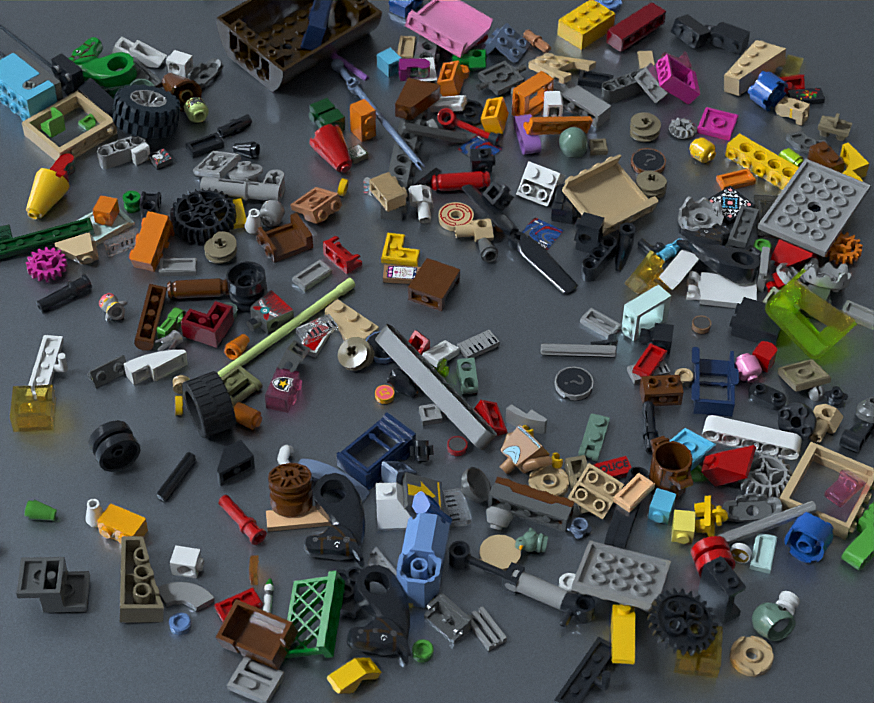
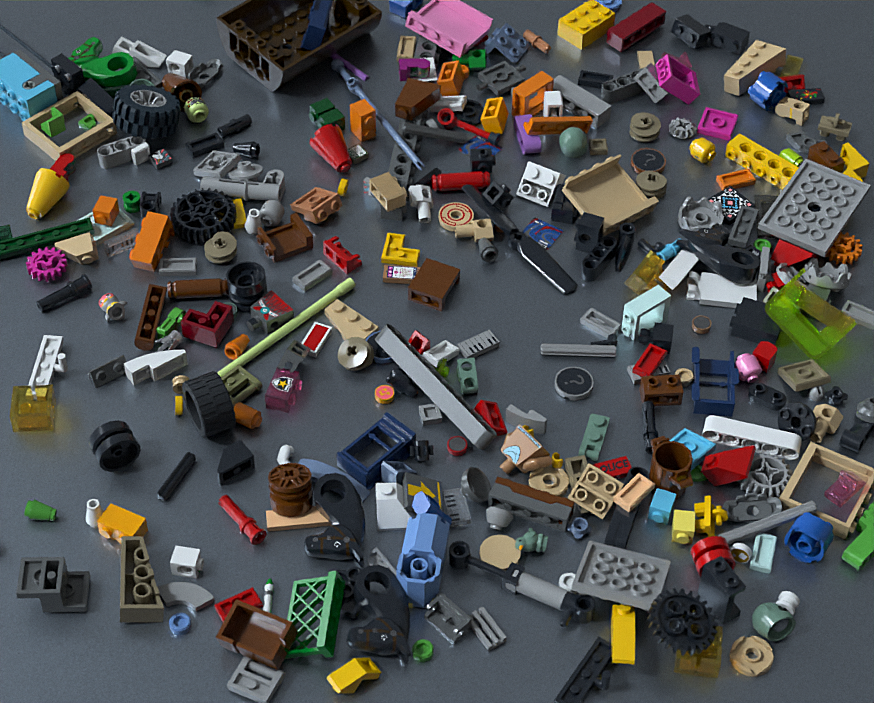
clear orange tile [249,555,260,585] -> none
clear tile [296,314,339,345] -> none
medium azure brick [377,48,402,77] -> none
tan wing [528,53,596,84] -> none

